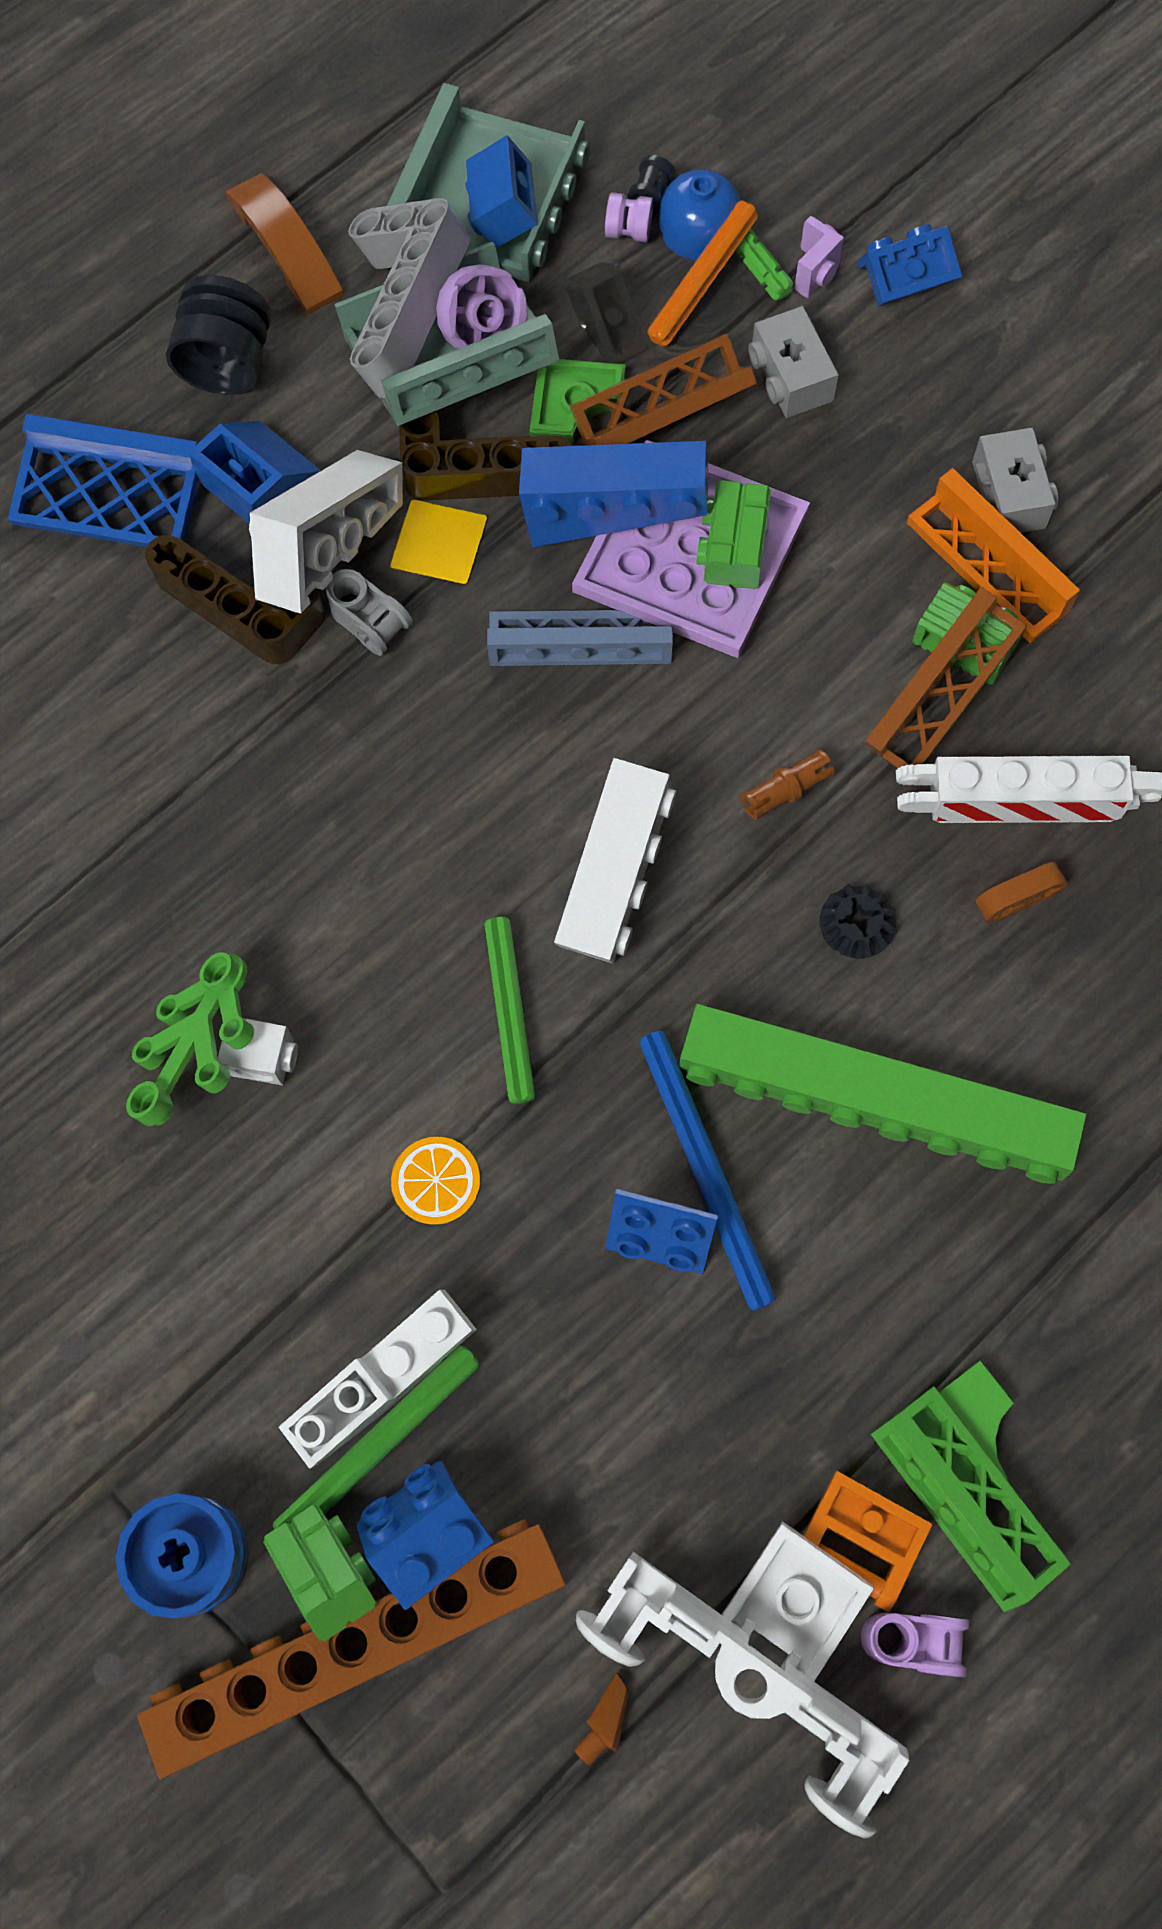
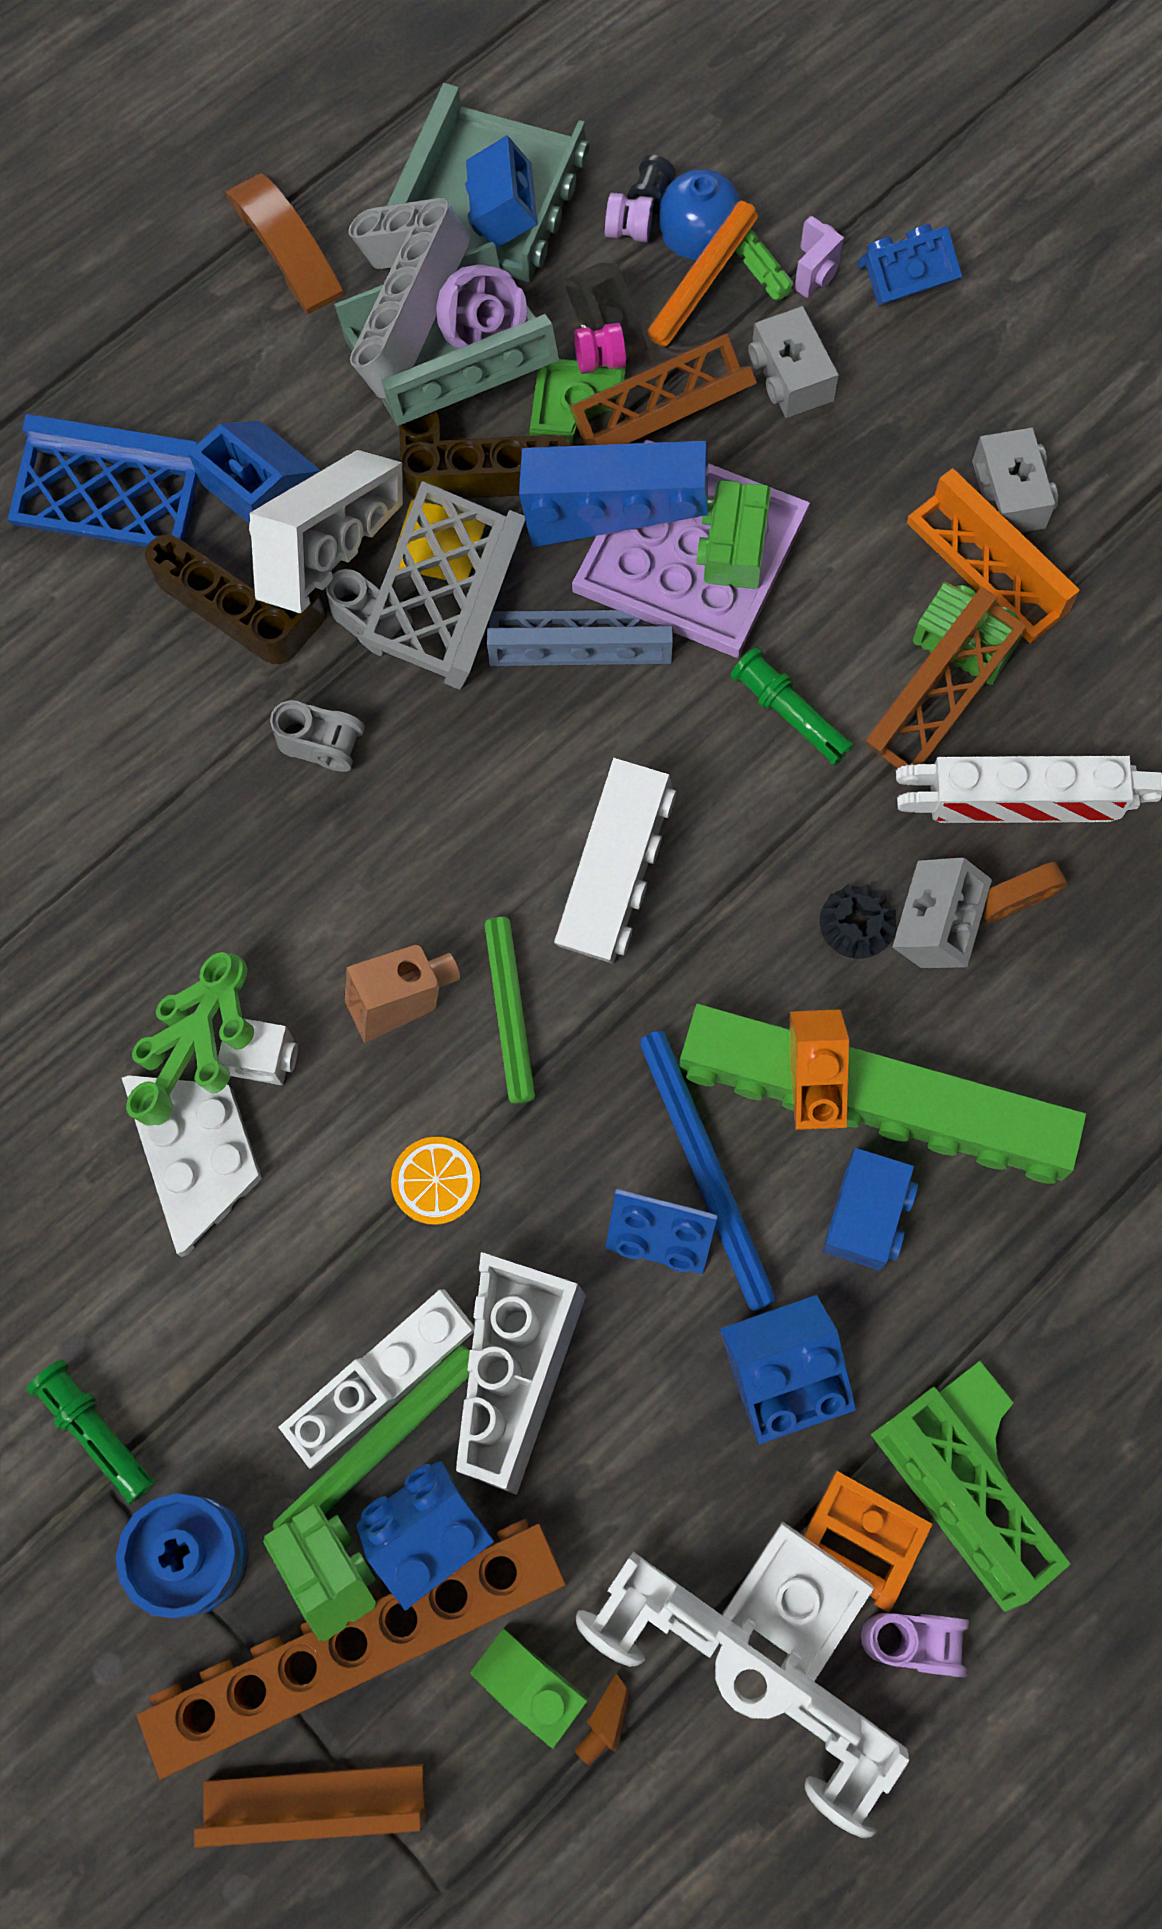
black wheel [165,275,272,395] -> none
dark orange pin [740,749,835,820] -> none
none -> green pin [26,1359,156,1505]
none -> white wing [122,1075,262,1257]
none -> dark orange fence [194,1764,427,1848]
none -> light grey piece [270,700,365,772]
none -> nougat torso [345,945,460,1043]
none -> light grey fence [360,481,525,690]
none -> white wedge [456,1252,586,1495]
none -> bright green slope [470,1628,588,1749]
none -> dark pink wheel [574,323,626,374]
none -> blue slope [720,1295,856,1445]
none -> green pin [730,647,854,767]
none -> orange slope [790,1009,849,1130]
none -> blue brick [822,1148,918,1271]
none -> light grey brick [892,858,992,968]

